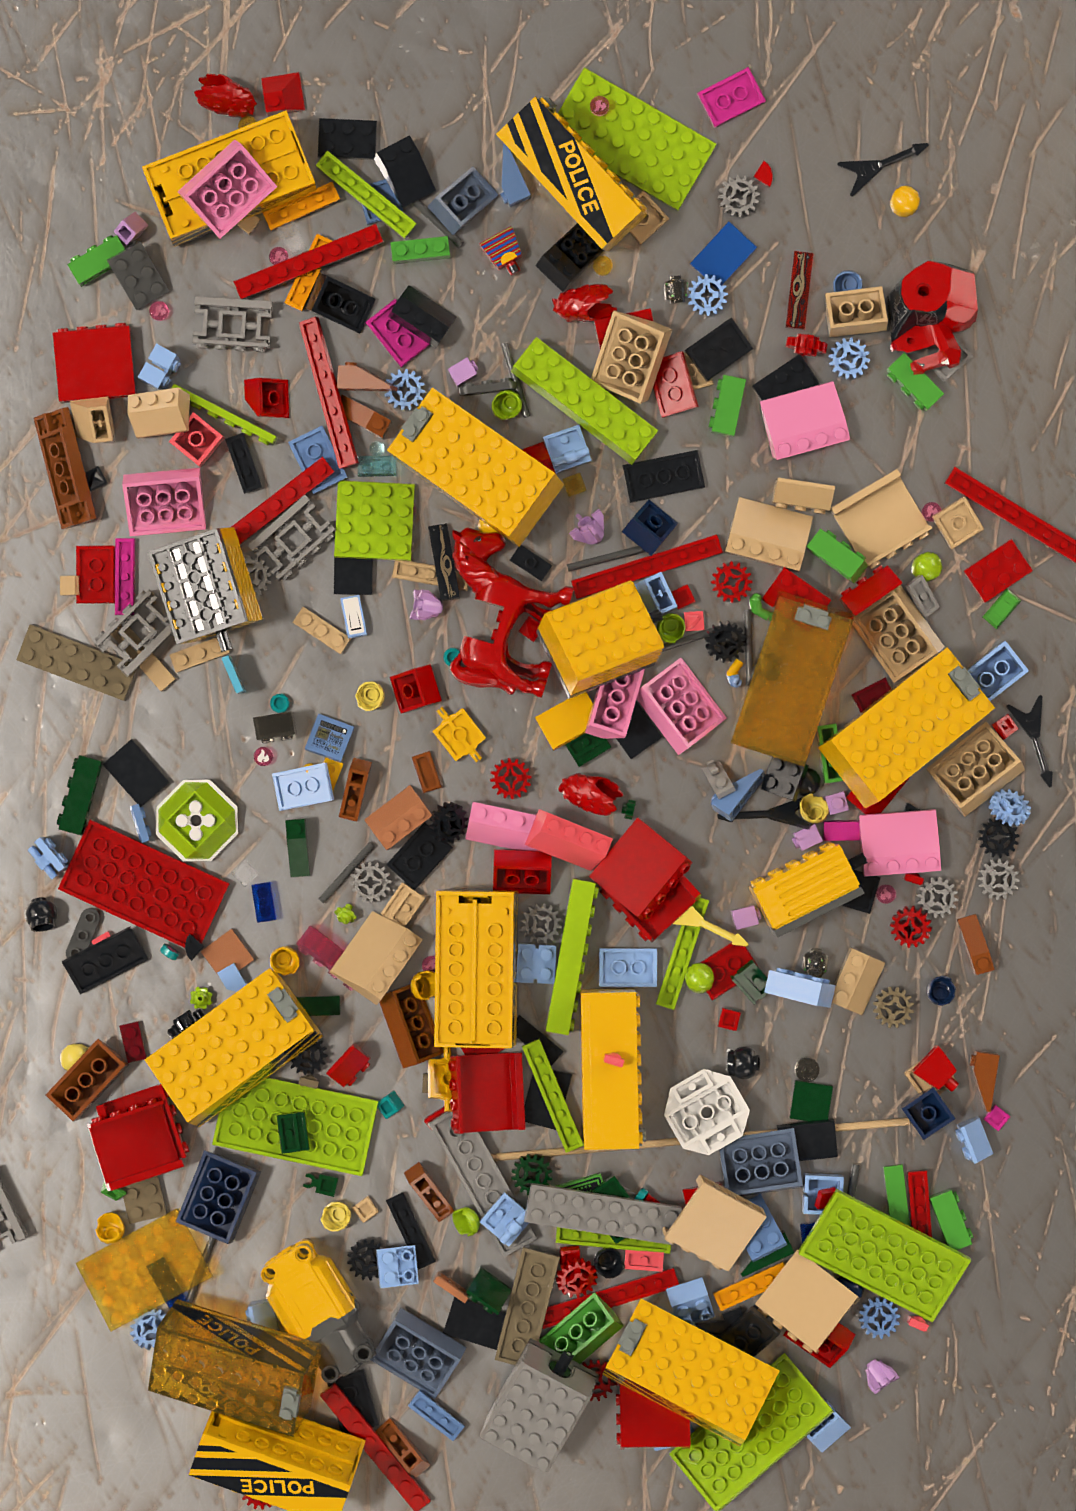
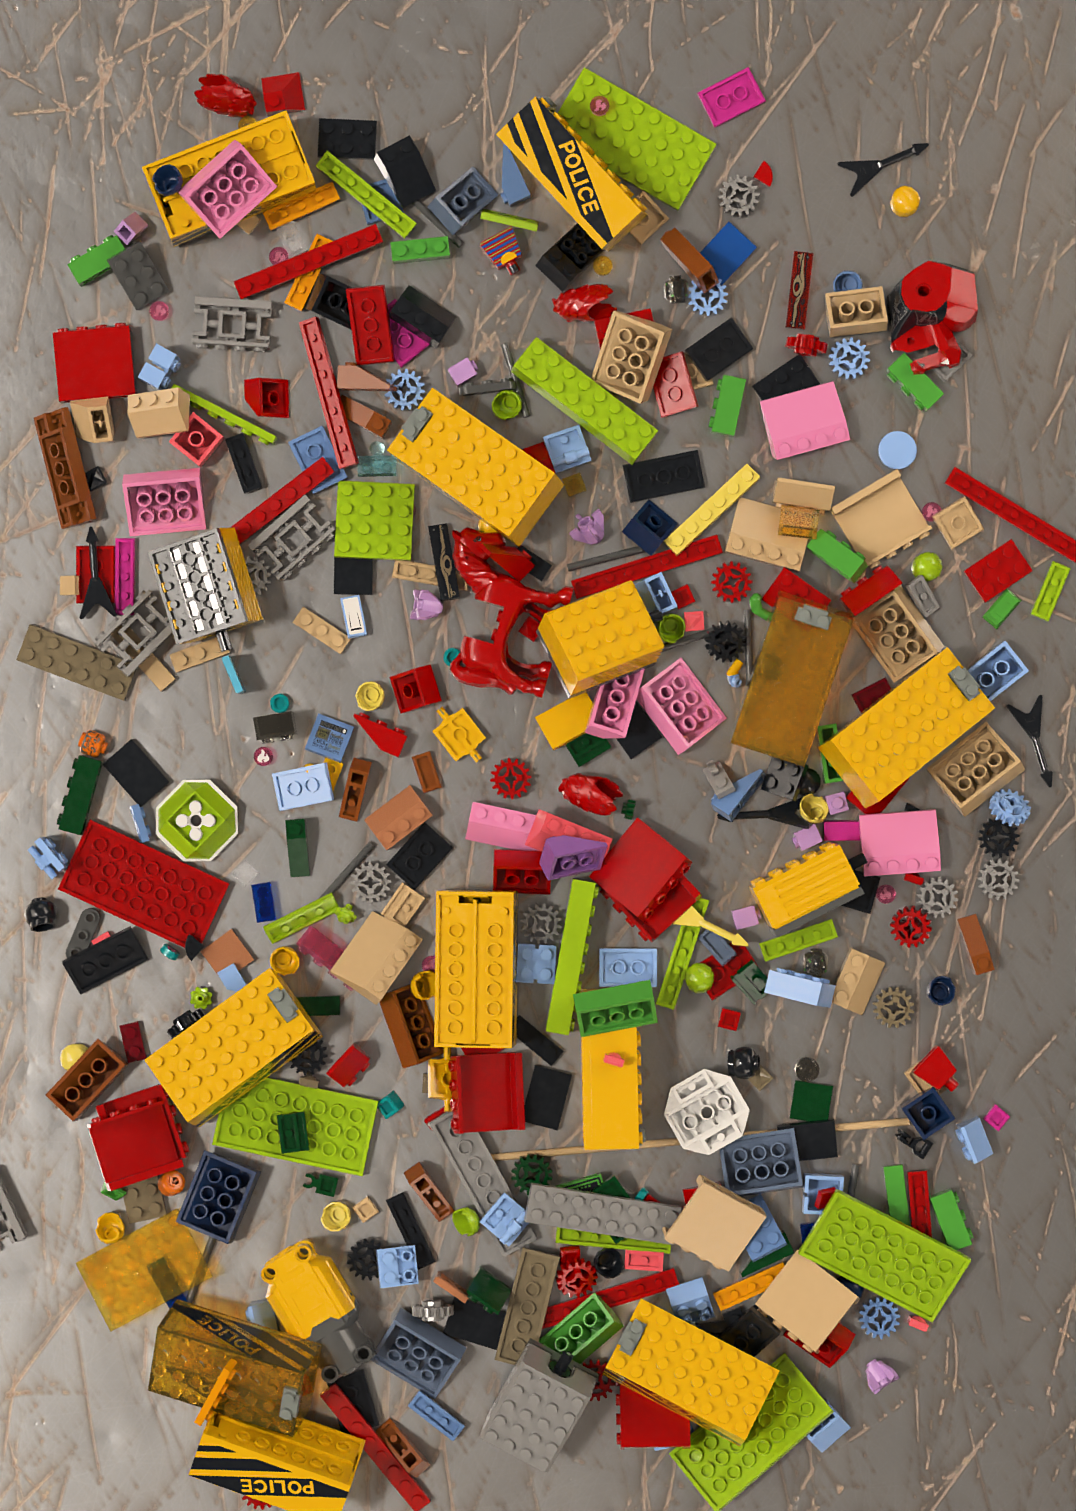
light blue gear [130,1307,172,1350] -> none
black gear [429,802,468,844] -> none
lime plate [522,1039,584,1153] -> none
dark orange slope [969,1051,1000,1113] -> none
red tile [992,714,1019,740] -> none
none -> orange head [78,730,108,758]
none -> black piece [80,527,117,619]
none -> dark blue hair [152,164,183,196]
none -> orange head [157,1170,185,1197]
none -> light orange plate [194,1358,238,1426]
none -> lime tile [263,892,339,944]
none -> red tile [346,284,395,365]
none -> red slope [353,712,408,758]
none -> light grey gear [412,1299,454,1321]
none -> red slope [479,543,535,581]
none -> lime tile [480,209,539,231]
none -> medium lavender slope [539,835,608,880]
none -> bright green slope [573,980,658,1037]
none -> dark orange slope [660,228,719,294]
none -> light yellow plate [664,464,760,556]
none -> sand blue tile [698,930,737,967]
none -> dark tan tile [748,1065,773,1091]
none -> lime plate [759,919,838,962]
none -> clear yellow brick [778,505,820,539]
none -> light blue tile [878,431,917,470]
none -> black piece [895,1129,934,1159]
none -> lime tile [1030,561,1071,621]

